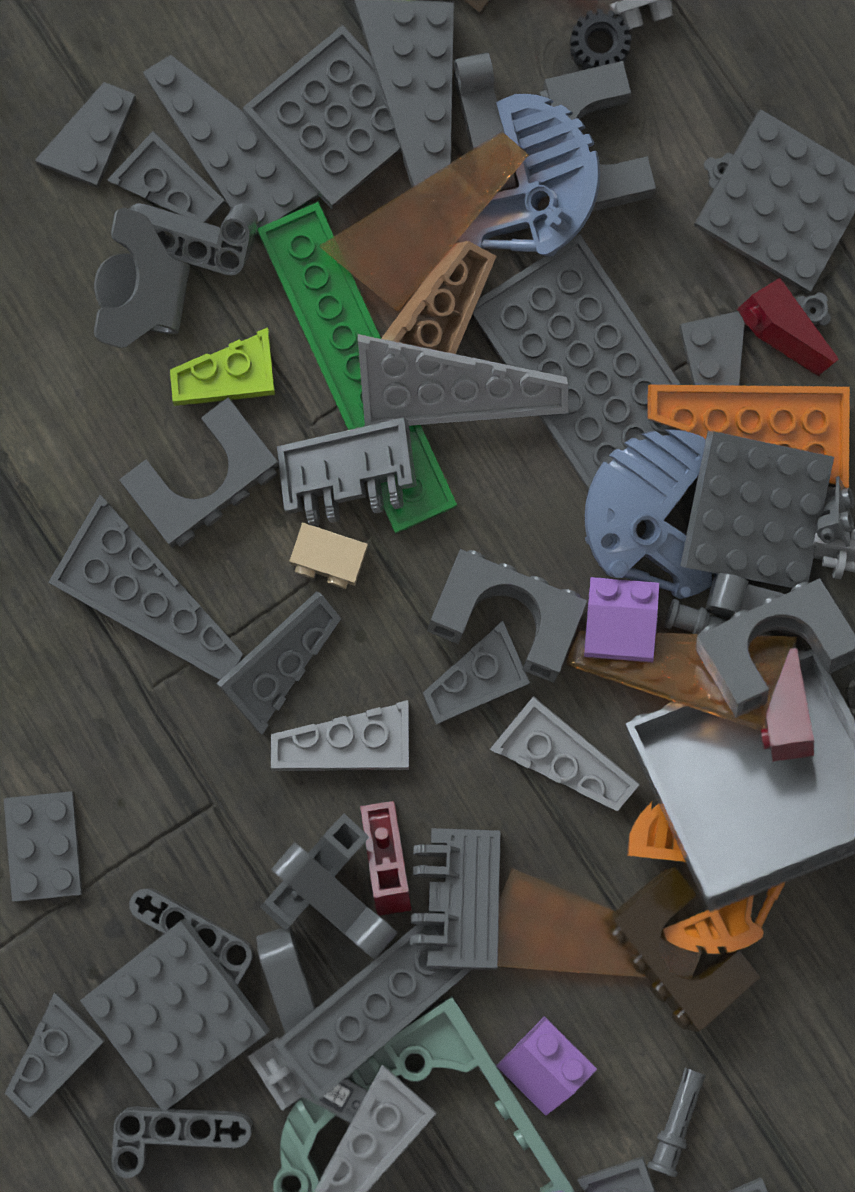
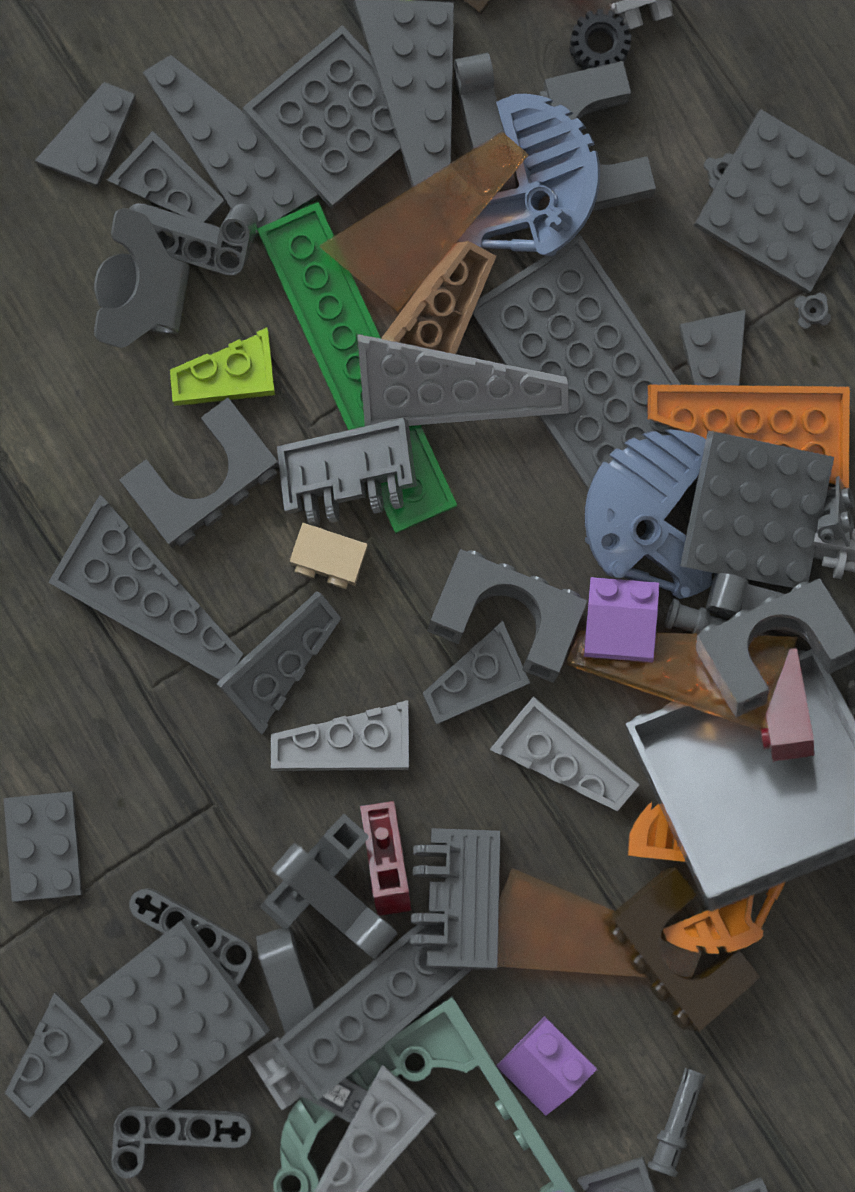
dark red slope [737,278,839,376] -> none

